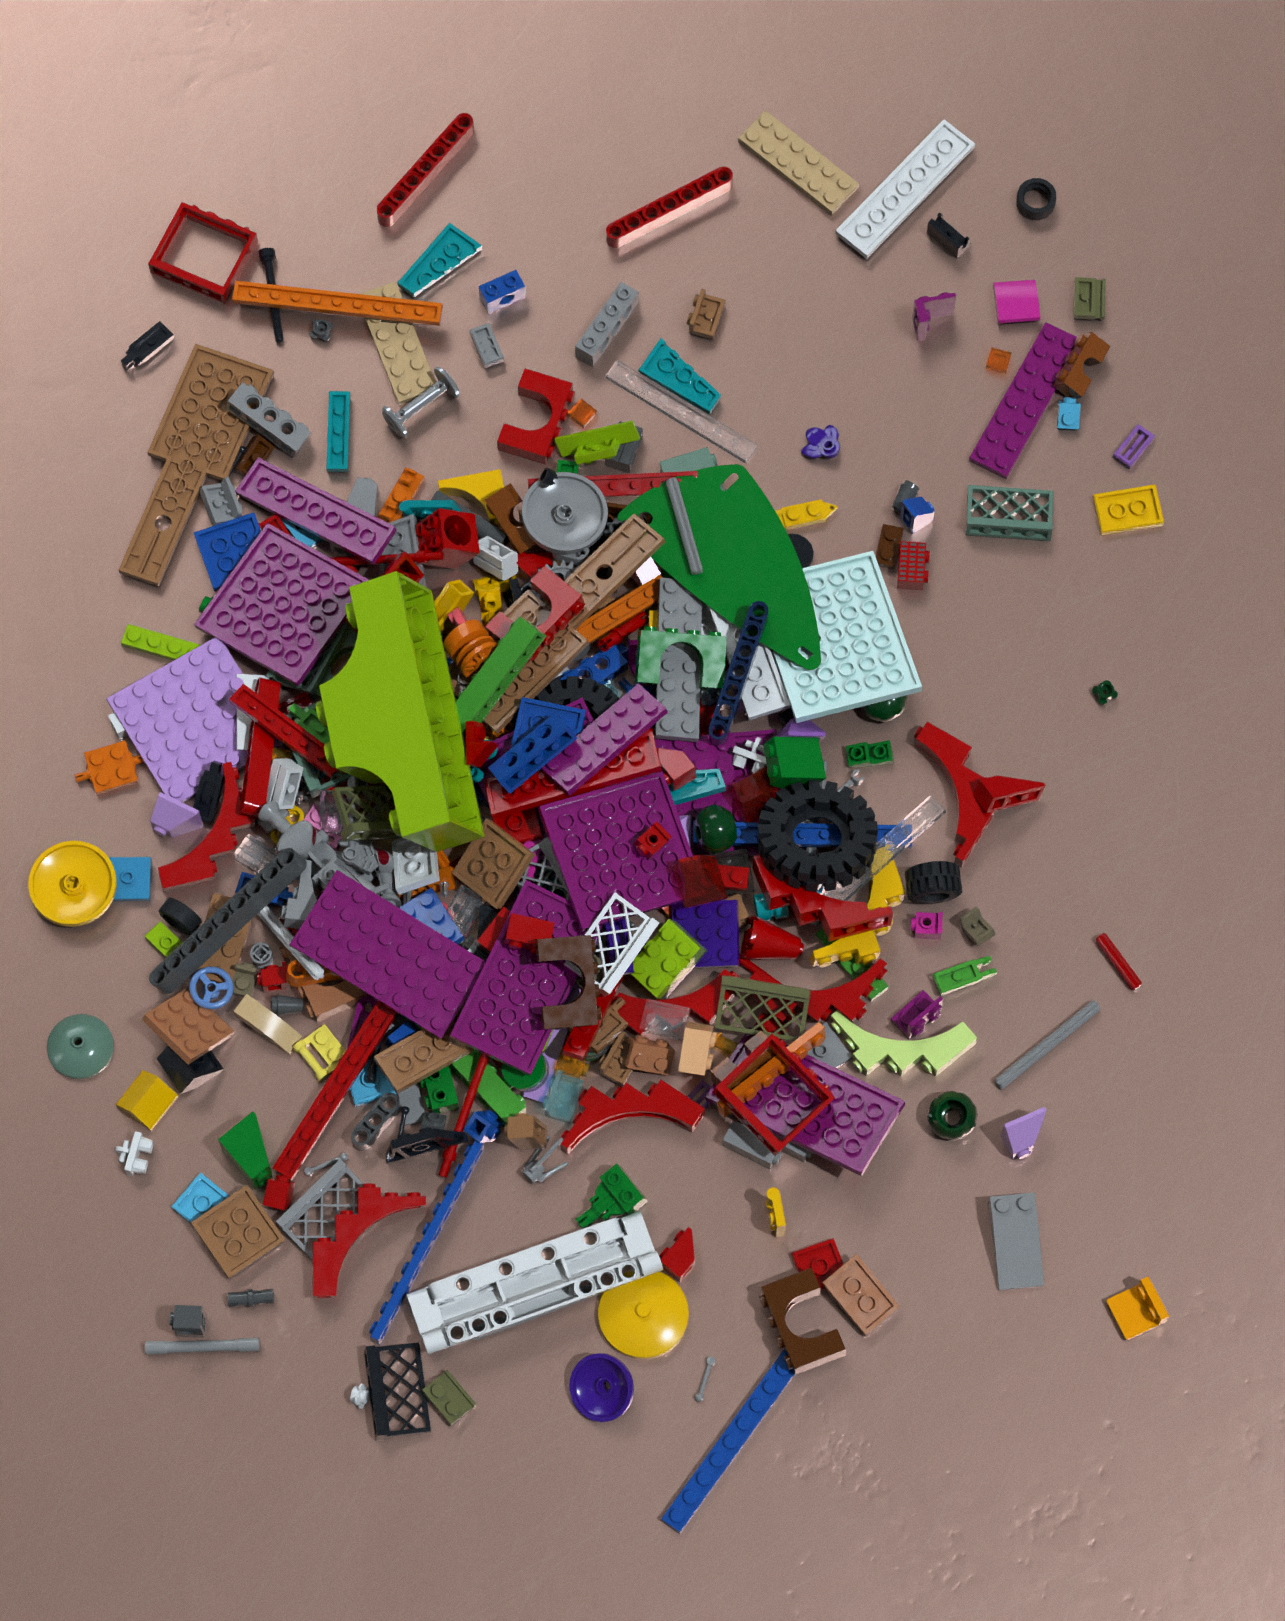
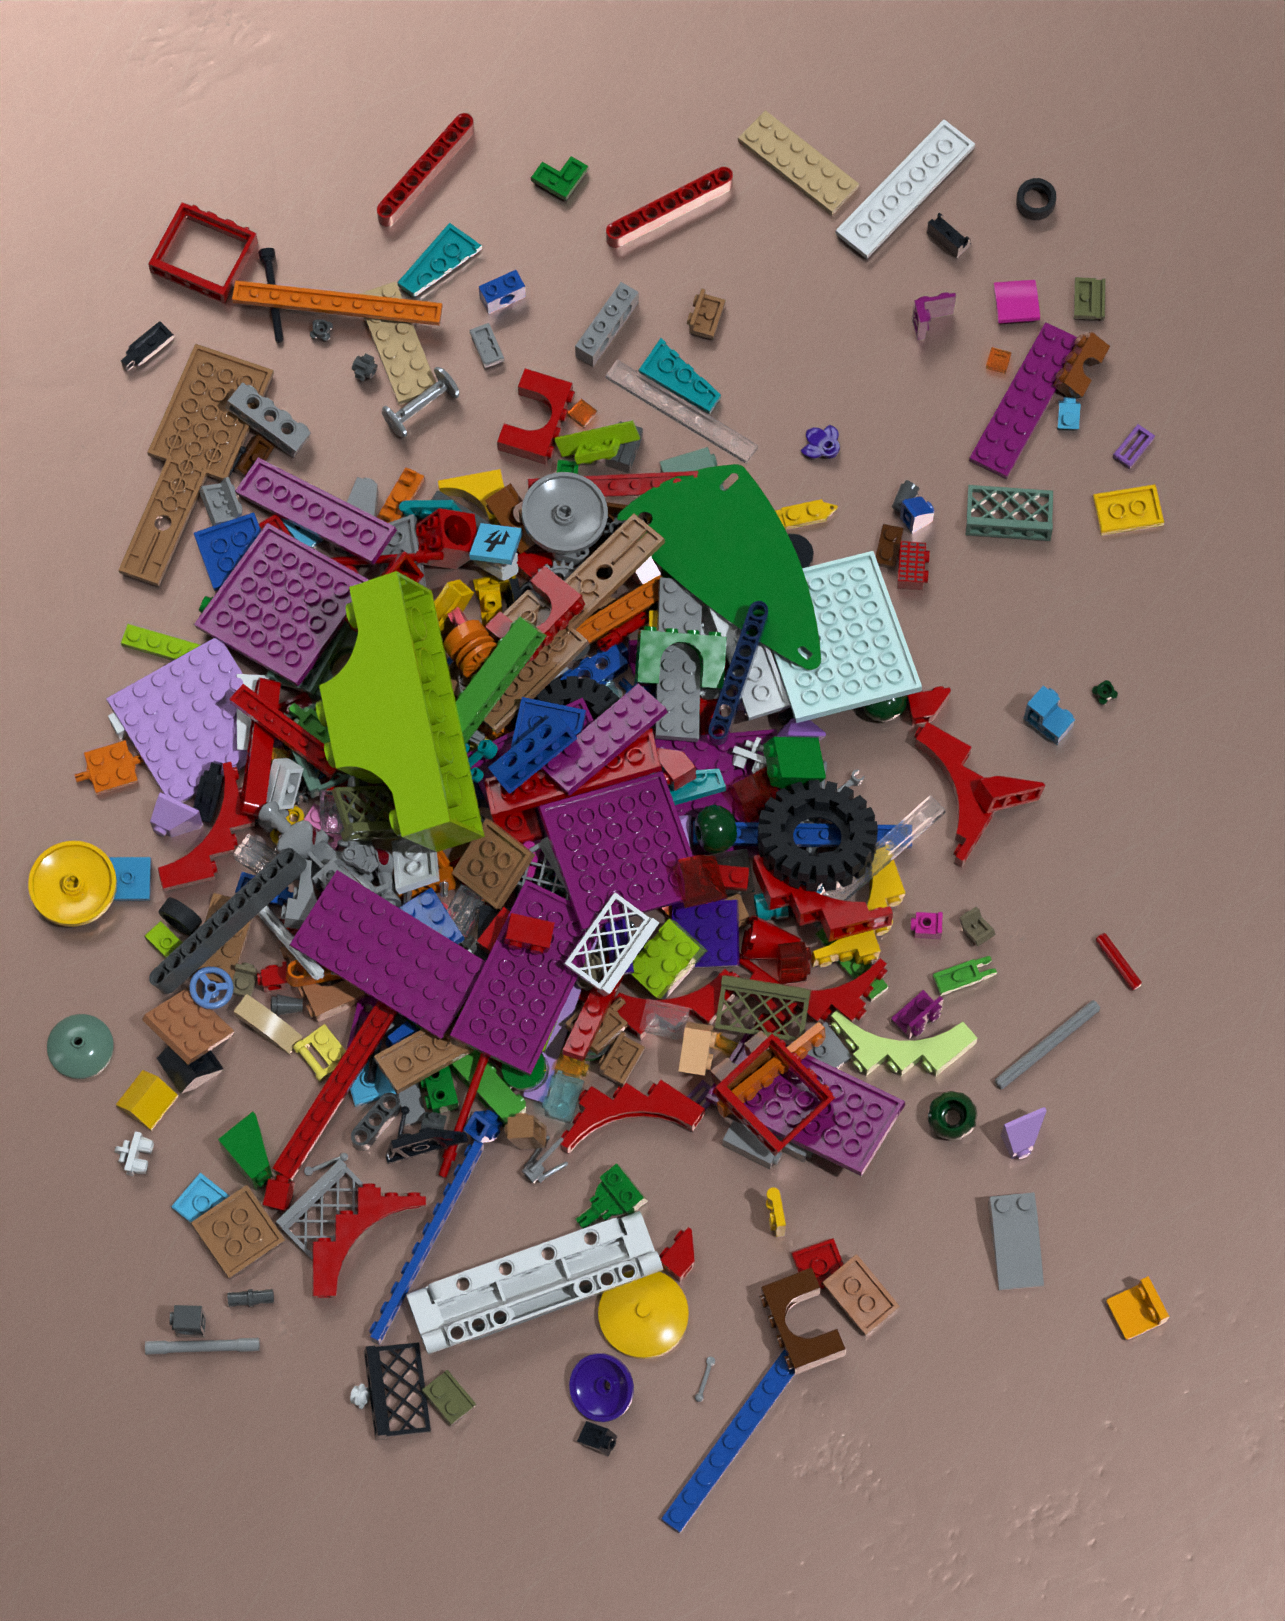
light grey wheel [250,942,274,970] -> none
teal plate [326,391,350,472] -> none
red slope [466,721,499,768] -> none
reddish brown arch [535,935,601,1029] -> none
black hinge [539,467,558,486] -> none
nougat bracket [625,1035,675,1075] -> none
red brick [634,821,672,860] -> none
light grey axle [666,477,703,575] -> none
black hinge [700,688,719,707] -> none
green slope [846,740,894,767] -> none
black tyre [905,861,962,904] -> none
none -> dark grey gear [352,353,378,381]
none -> medium azure tile [469,523,523,565]
none -> green plate [531,156,588,201]
none -> black bracket [577,1421,617,1456]
none -> clear red brick [777,941,811,985]
none -> red slope [907,686,951,726]
none -> dark azure brick [1023,685,1075,745]

